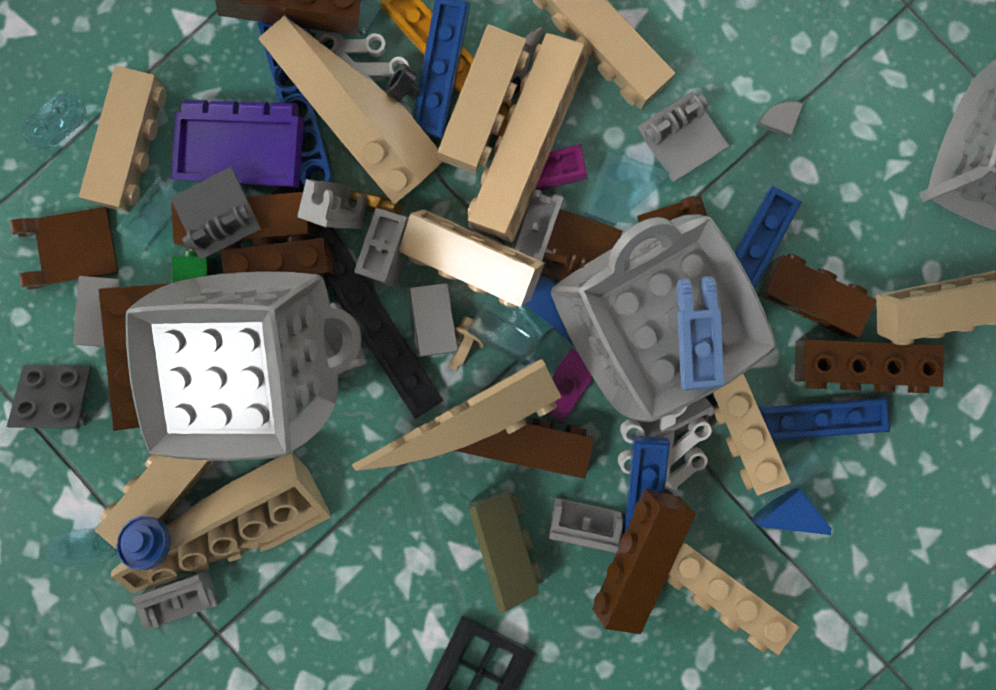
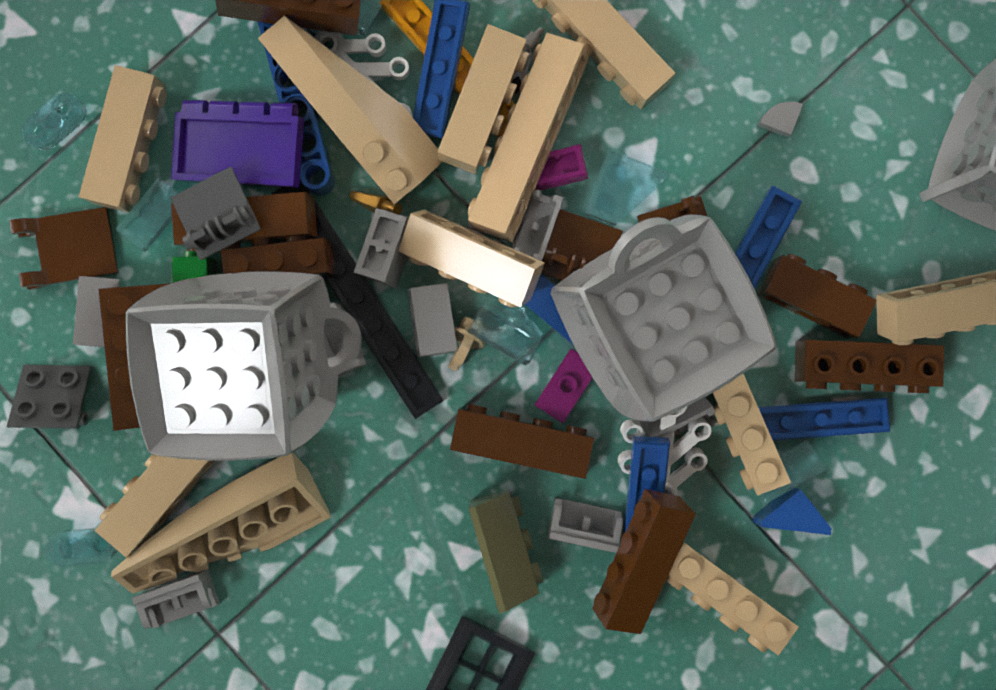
blue plate [116,516,171,570] -> none
light grey hinge [297,179,367,229] -> none
tan wedge [352,359,561,471] -> none
black tile [385,64,421,101] -> none
light grey hinge [636,91,729,183] -> none
medium blue hinge [677,276,724,391] -> none

